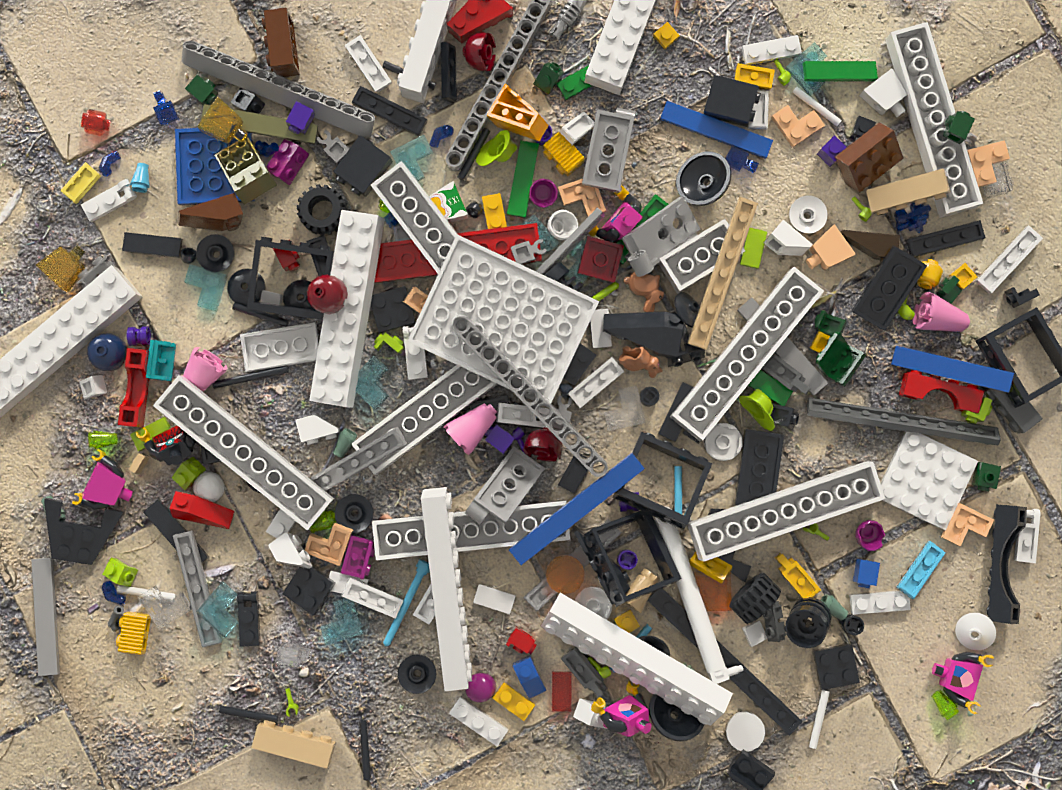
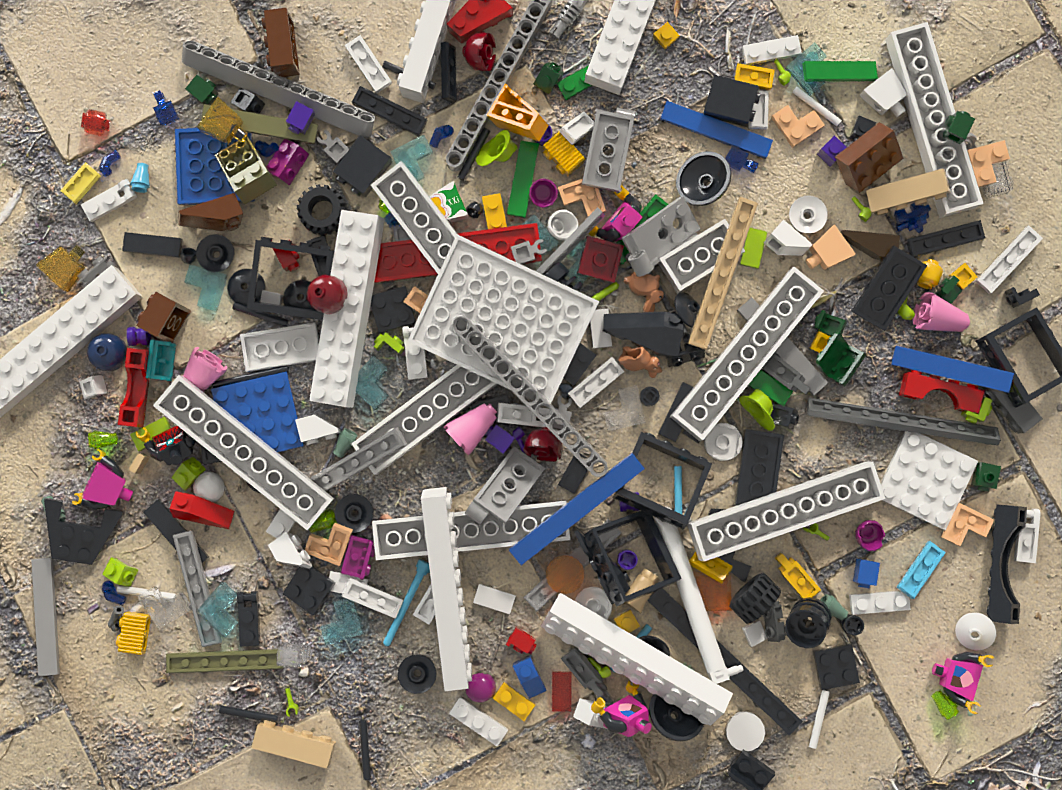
none -> reddish brown brick [136,292,191,343]
none -> olive tile [166,649,284,673]
none -> blue plate [211,372,304,453]

